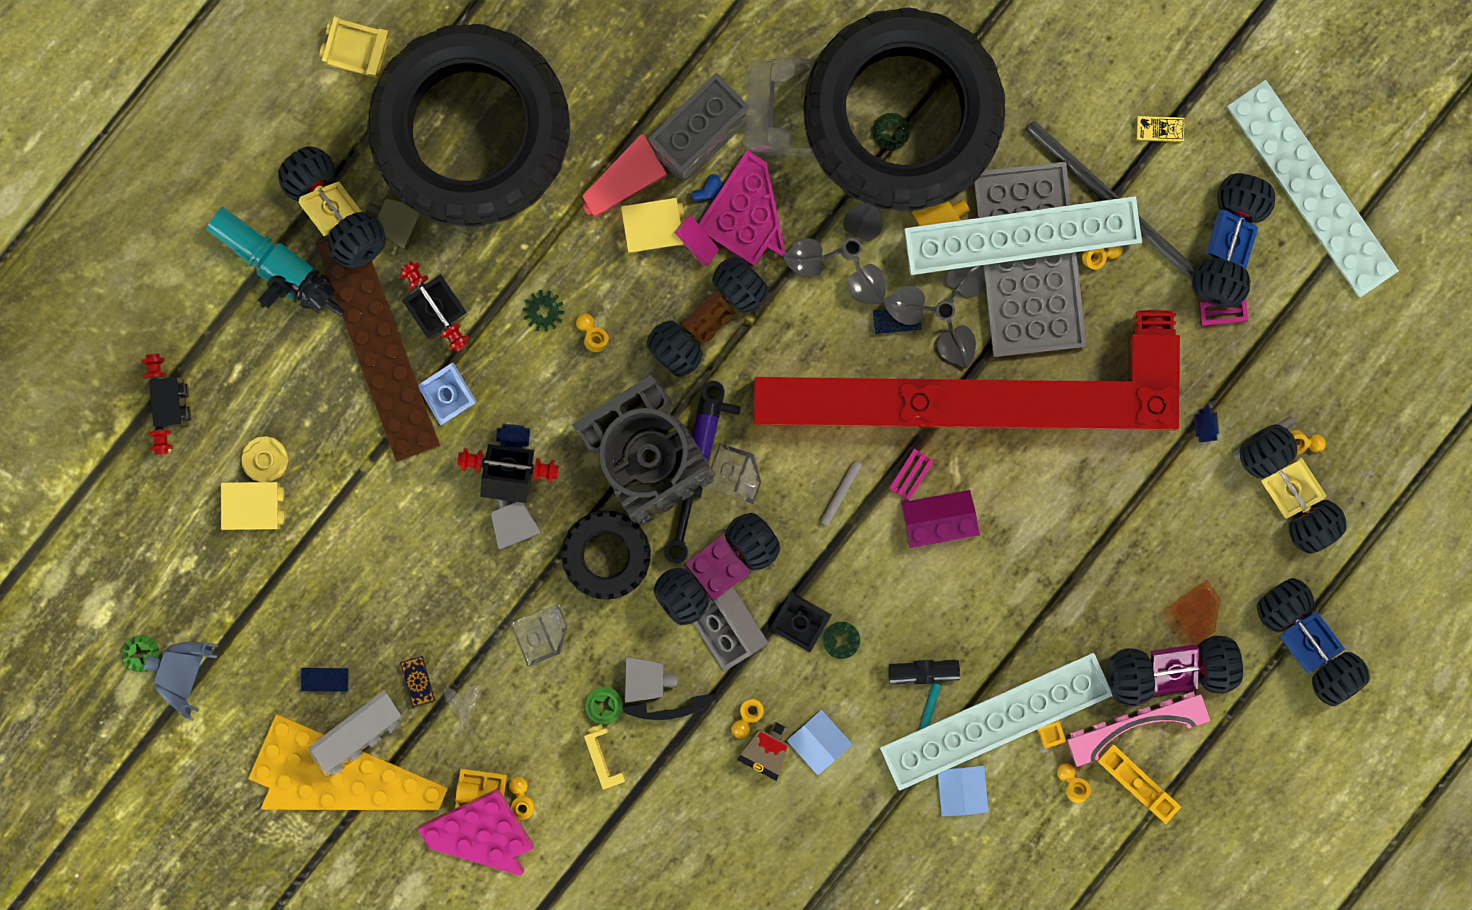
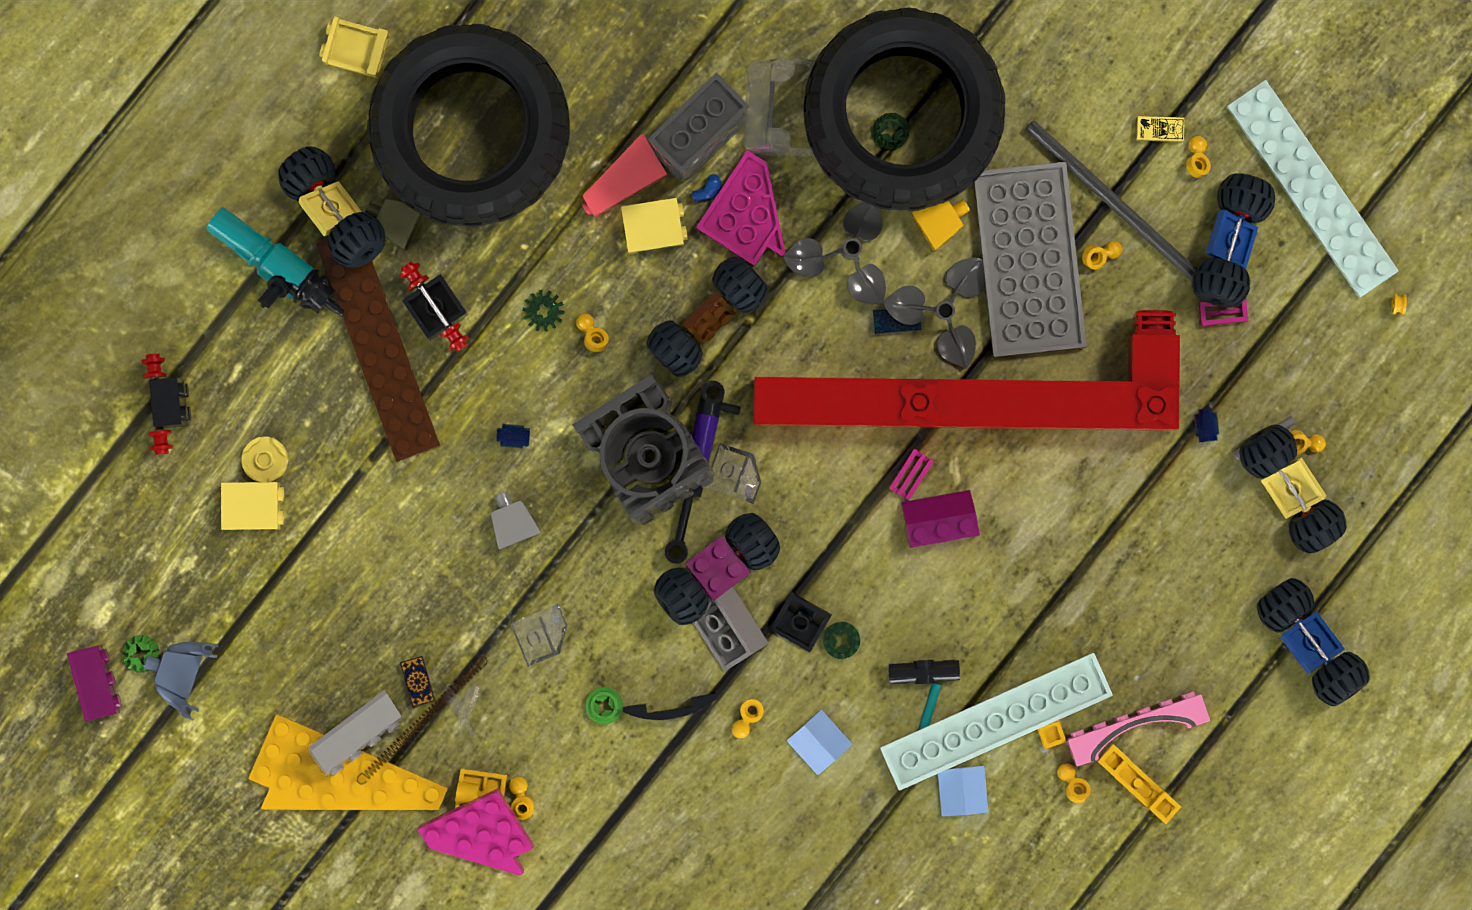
clear blue tile [301,667,349,692] -> none
light blue slope [418,363,477,426] -> none
black brick [457,444,559,503] -> none
black tyre [561,510,651,600] -> none
light yellow panel [584,724,627,790] -> none
light grey torso [625,657,678,702] -> none
dark pink tile [674,215,719,266] -> none
torso [737,721,789,781] -> none
light grey bar [820,461,862,526] -> none
light aqua plate [904,196,1142,275] -> none
black plate [1107,635,1243,707] -> none
clear orange plate [1168,580,1221,645] -> none
none -> magenta slope [67,645,122,722]
none -> reddish brown piece [357,656,488,785]
none -> yellow plate [1186,136,1211,178]
none -> yellow bush [1391,293,1407,315]

